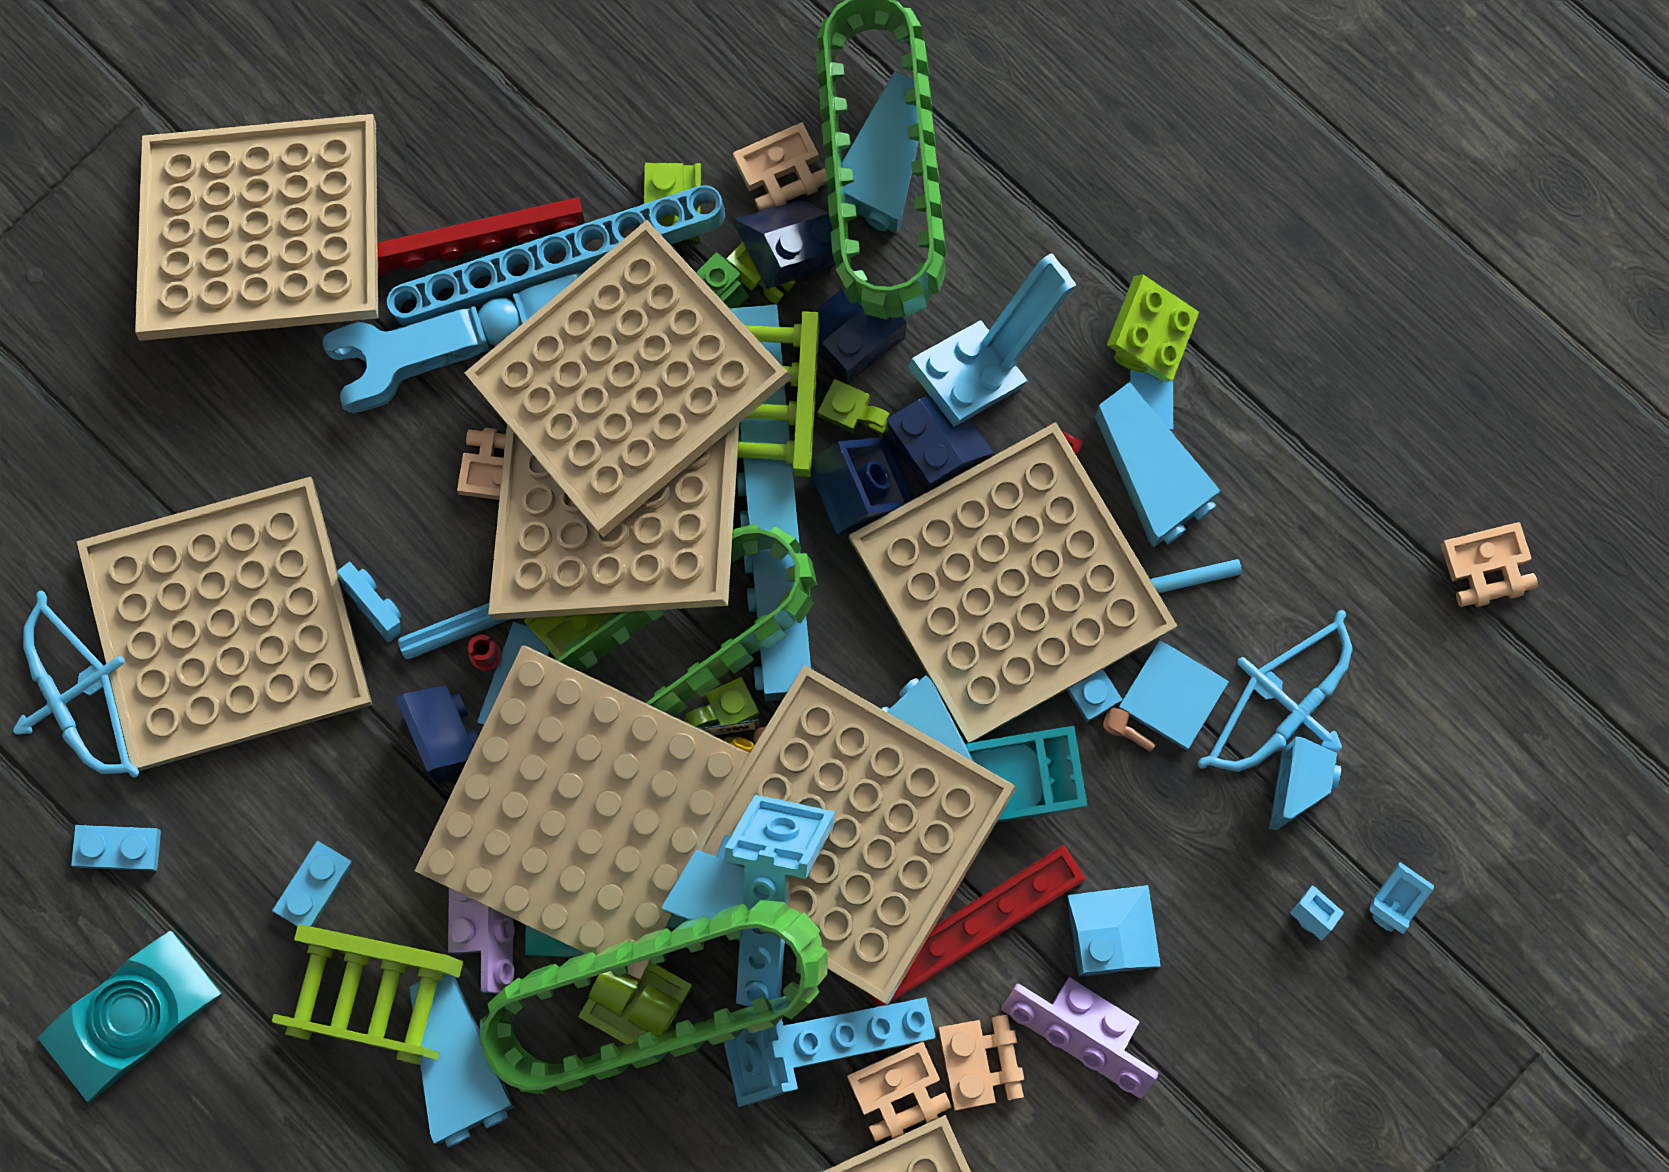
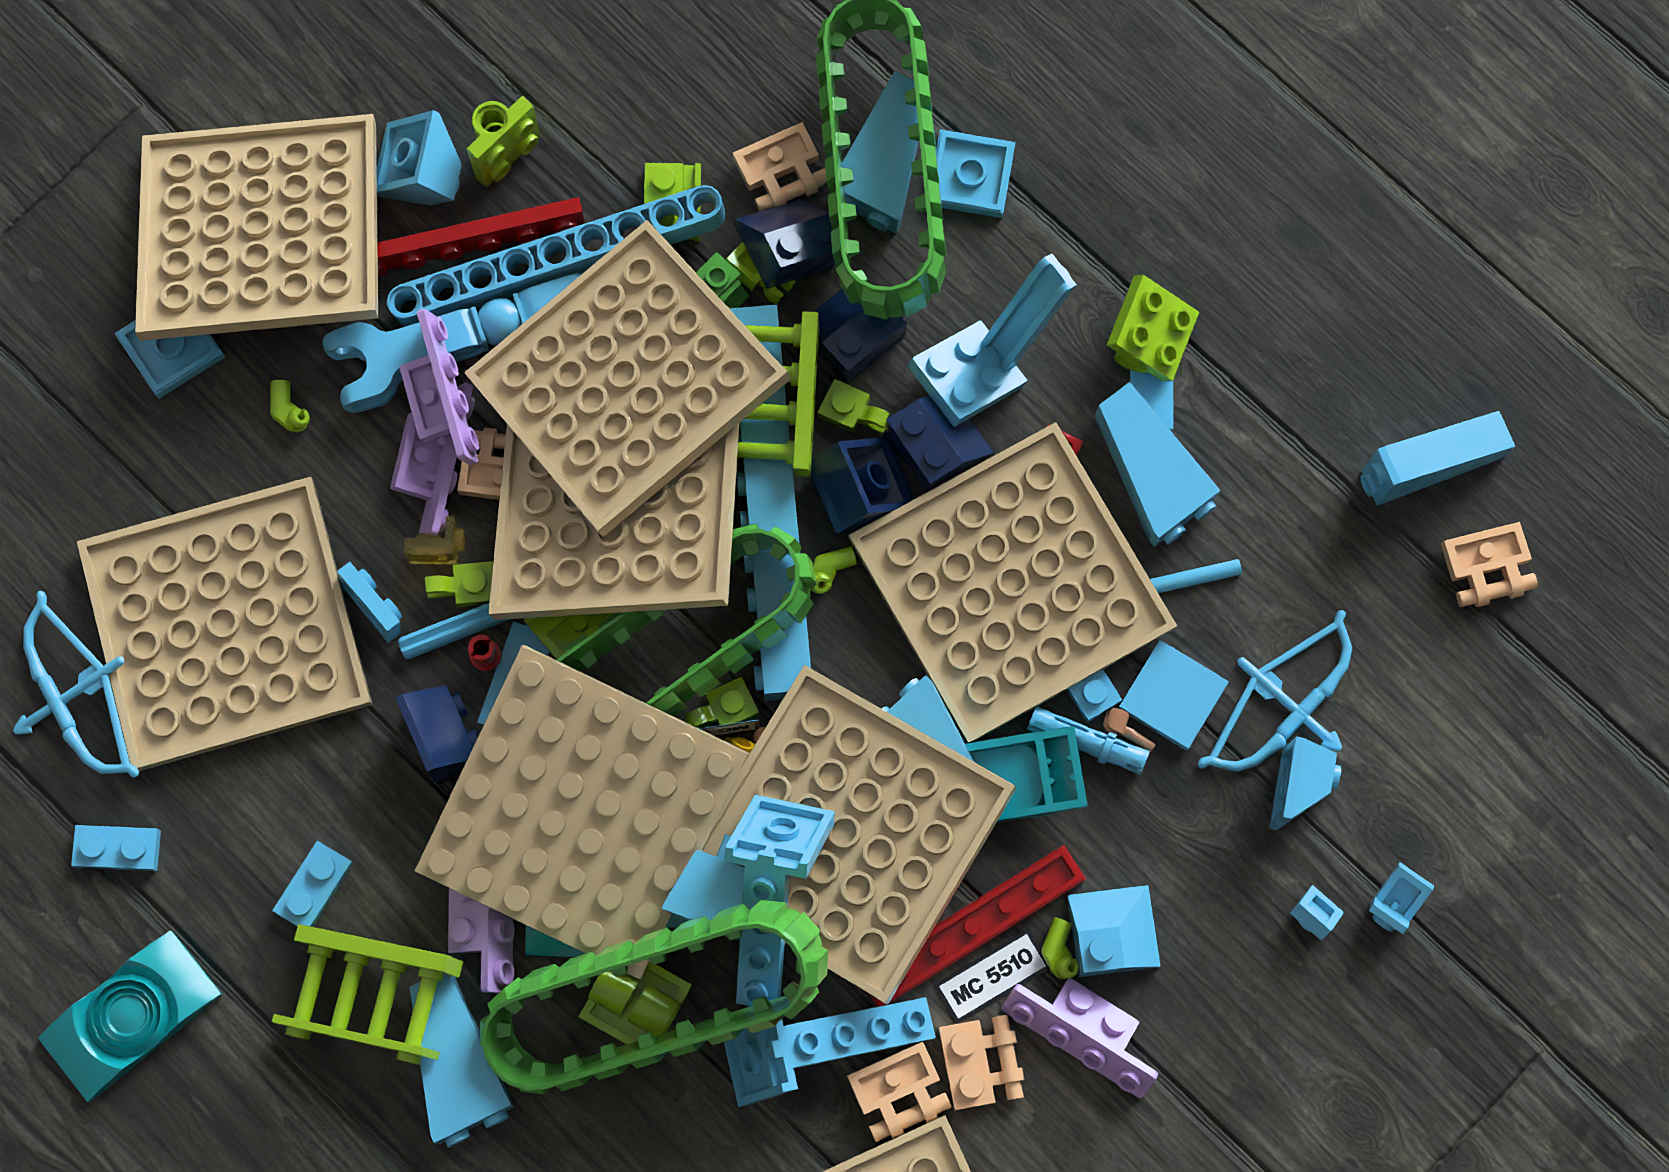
none -> medium azure tile [114,320,225,399]
none -> lime arm [270,380,310,432]
none -> medium azure slope [377,110,462,206]
none -> lavender bracket [390,382,475,540]
none -> lavender bracket [399,308,479,465]
none -> clear yellow bracket [404,516,465,564]
none -> lime plate [425,561,493,607]
none -> lime plate [467,96,540,188]
none -> lime arm [810,546,857,594]
none -> sticker [934,929,1049,1024]
none -> medium azure tile [936,129,1016,218]
none -> medium azure pin [1027,706,1150,775]
none -> lime arm [1041,917,1079,979]
none -> medium azure slope [1361,411,1515,506]

